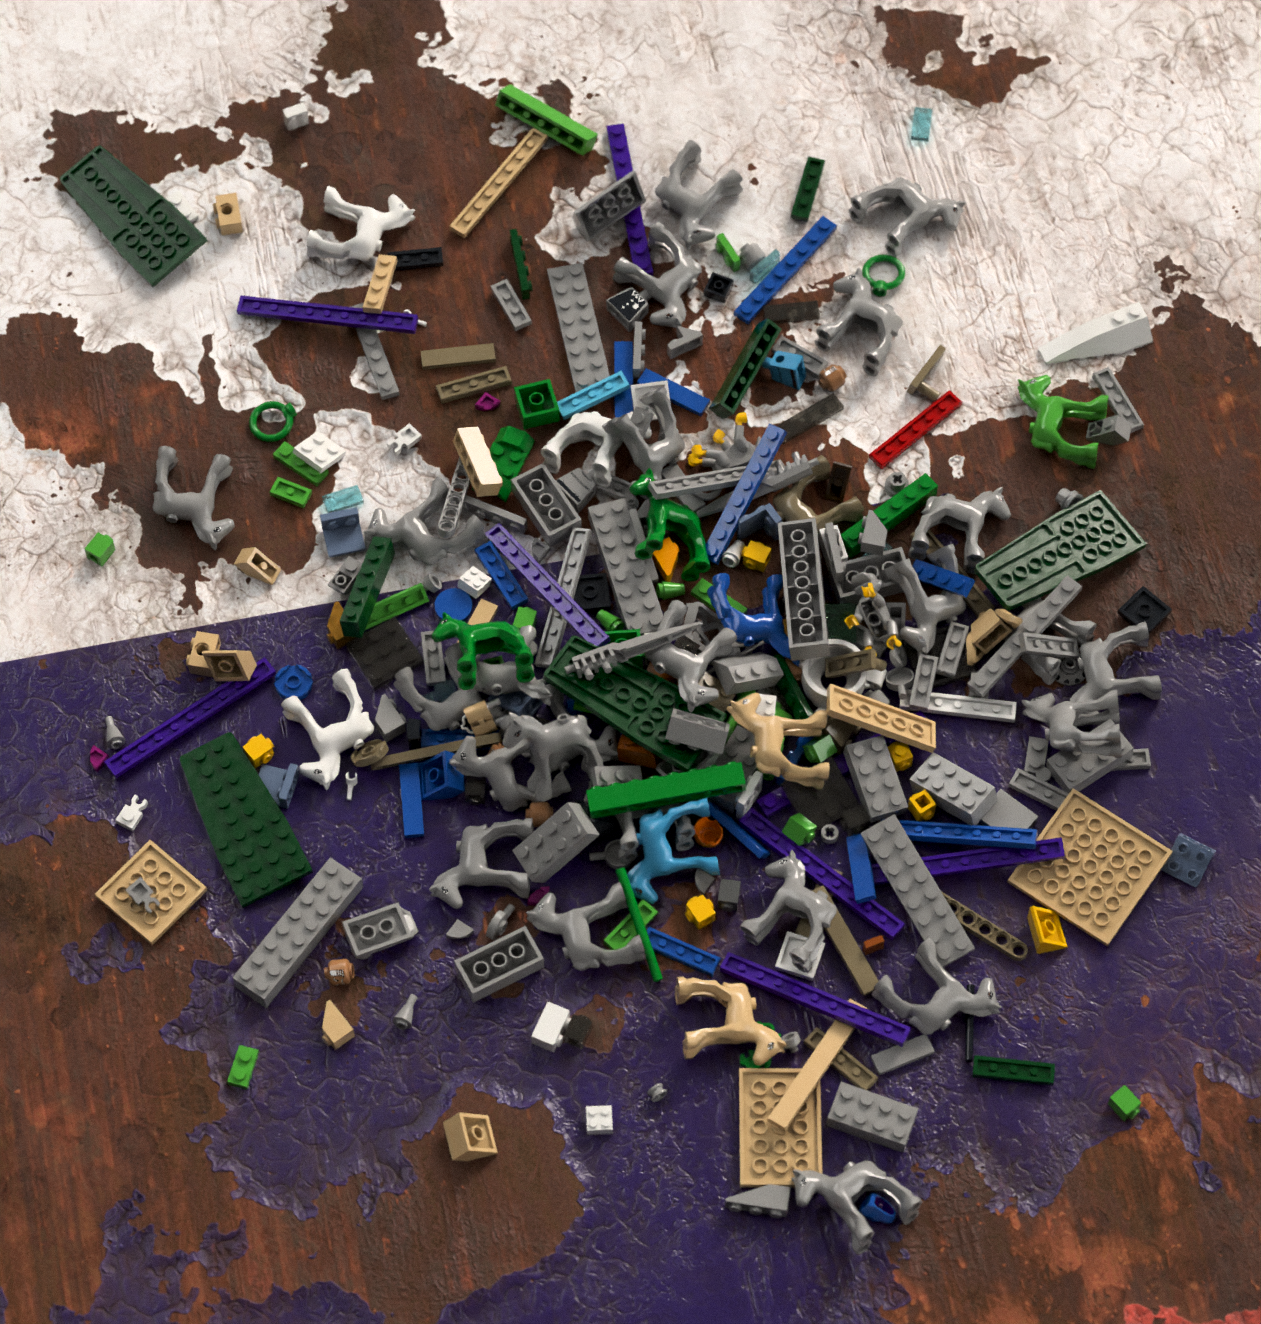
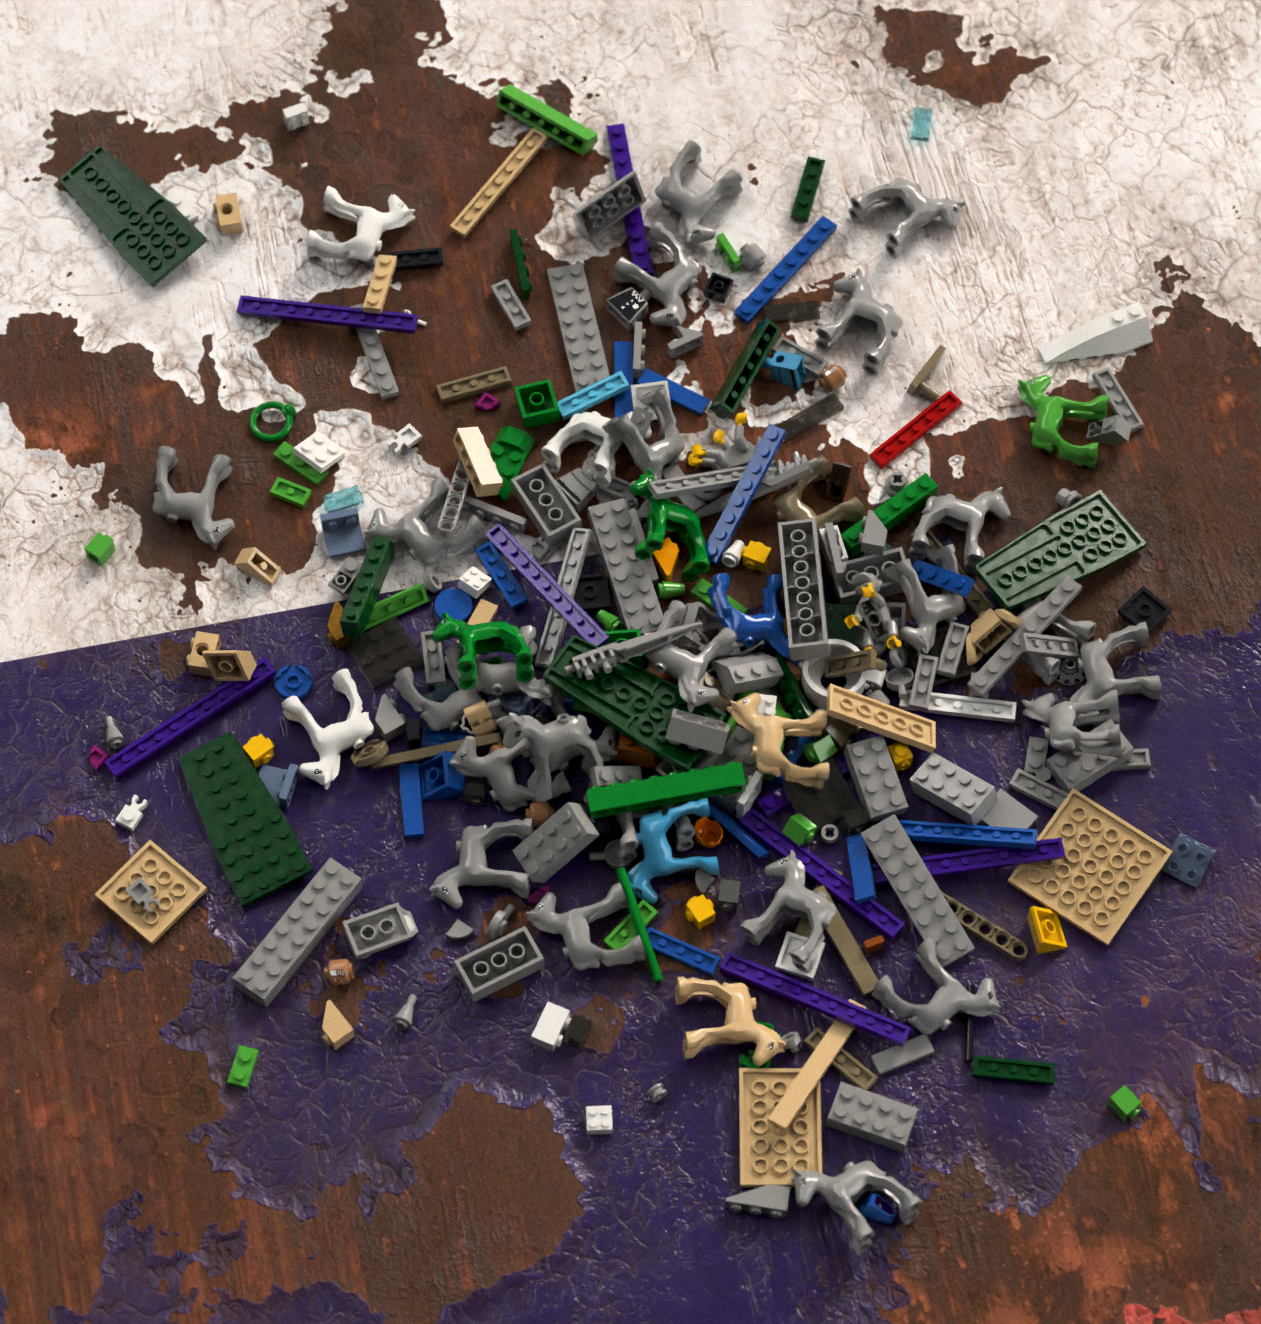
white hand [346,772,358,801] -> none
dark tan tile [421,343,496,370] -> none
tan slope [443,1113,498,1161] -> none
bright green brick [513,607,537,629] -> none
sand blue bracket [737,503,782,541] -> none
clear light blue tile [750,249,780,284] -> none
green piece [862,254,906,297] -> none
yellow brick [908,789,936,821] -> none

